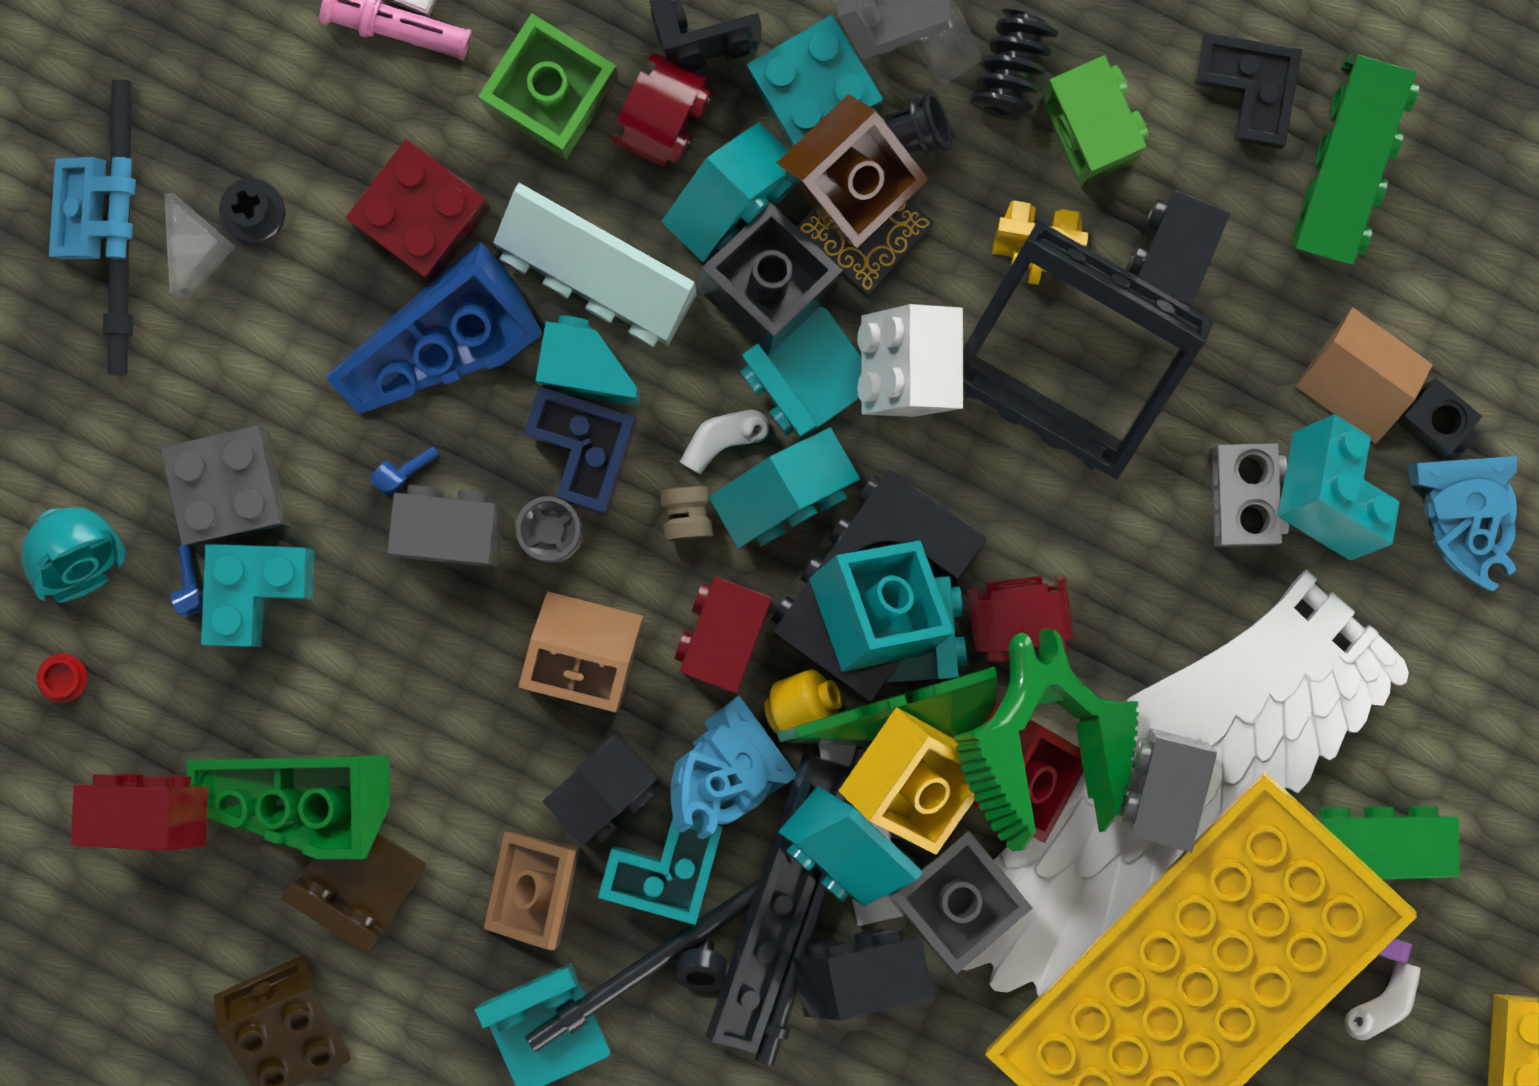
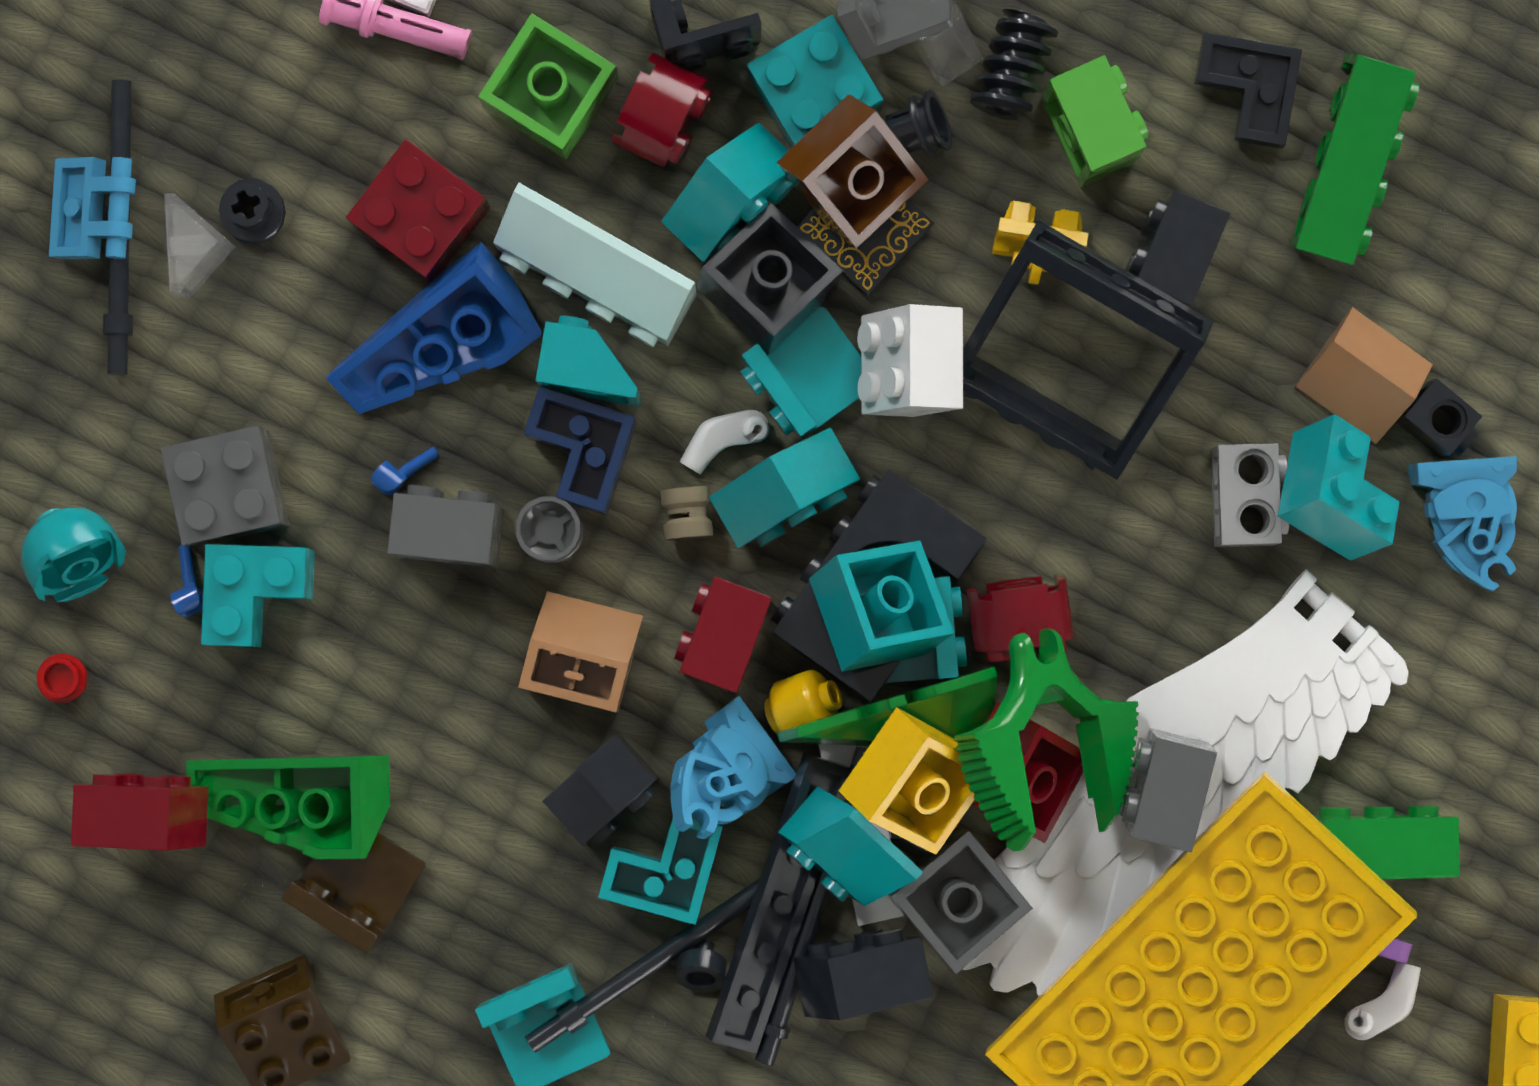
medium nougat slope [484,831,580,950] -> none

